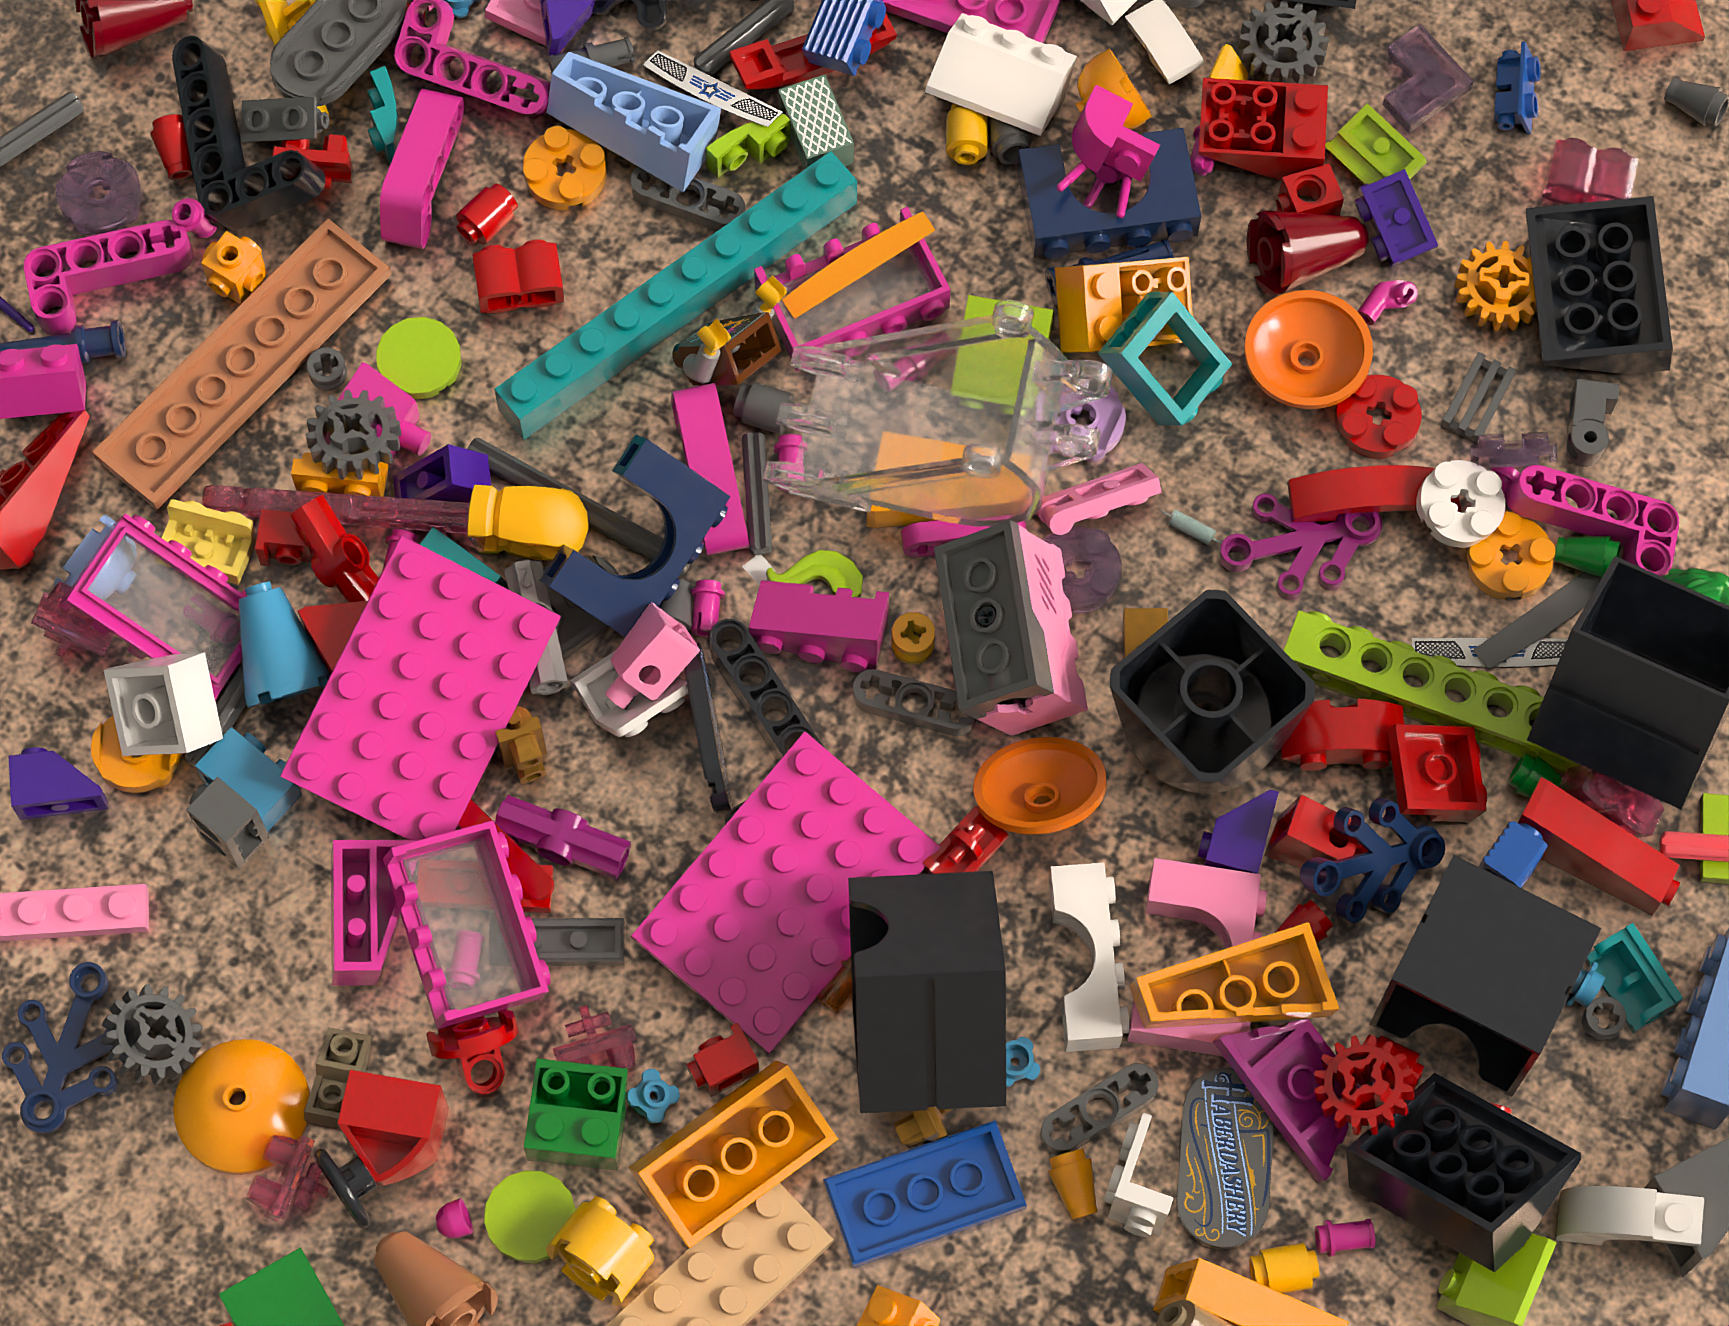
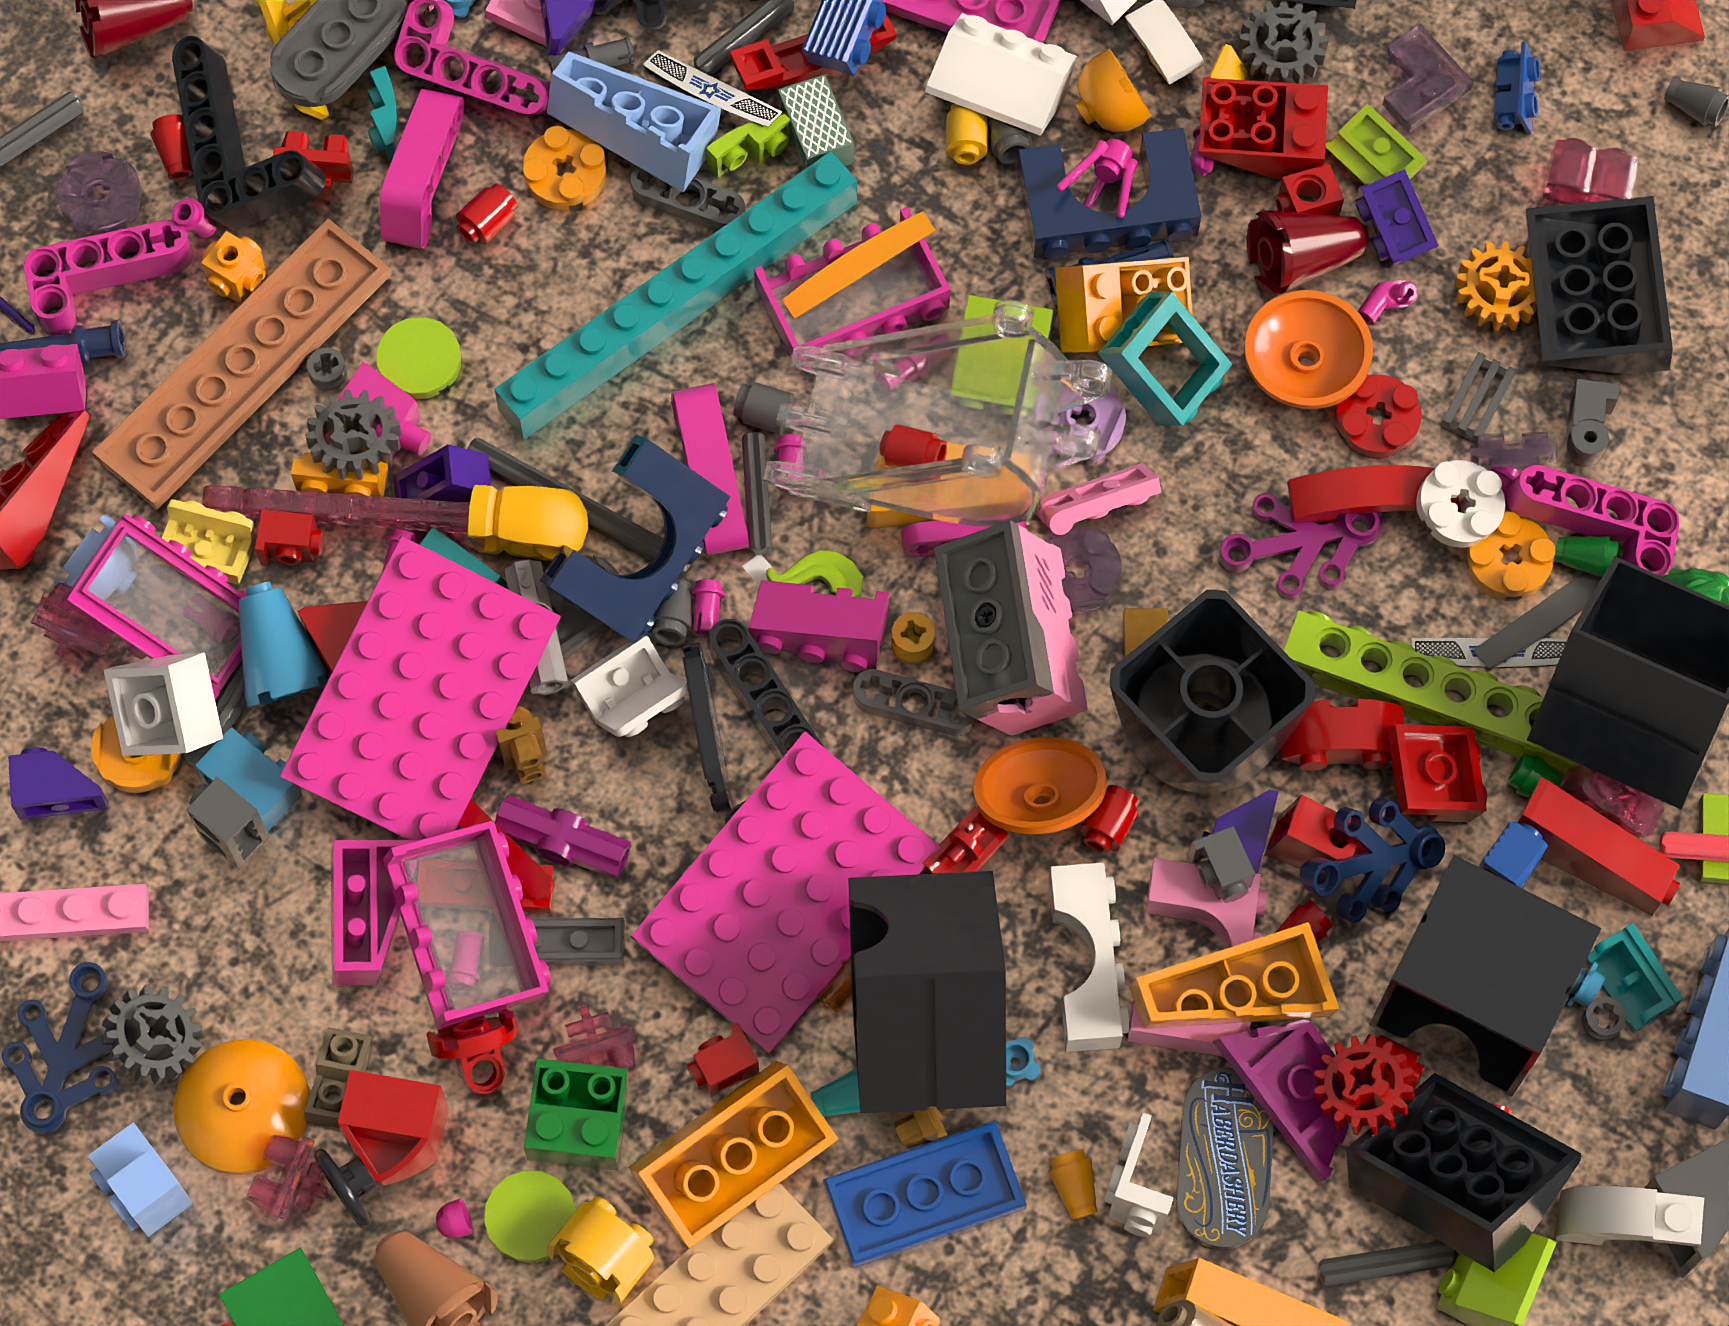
dark grey hinge [241,96,329,143] -> none
red piece [290,494,379,602] -> none
red brick [472,239,564,313] -> none
bright pink torso [605,602,700,710] -> none
dark azure plate [626,1069,680,1123] -> none
torso [672,275,787,386] -> none
dark grey beam [1040,1063,1159,1155] -> none
dark pink brick [1072,85,1160,182] -> none
light aqua piece [1160,510,1222,545] -> none
yellow brick [1249,1242,1320,1293] -> none
dark pink pin [1315,1219,1376,1257] -> none
none -> light blue brick [88,1122,194,1237]
none -> teal cone [810,1067,860,1117]
none -> red brick [879,424,947,476]
none -> red brick [1080,785,1139,854]
none -> dark grey brick [1188,826,1255,903]
none -> dark grey axle [1318,1241,1455,1286]

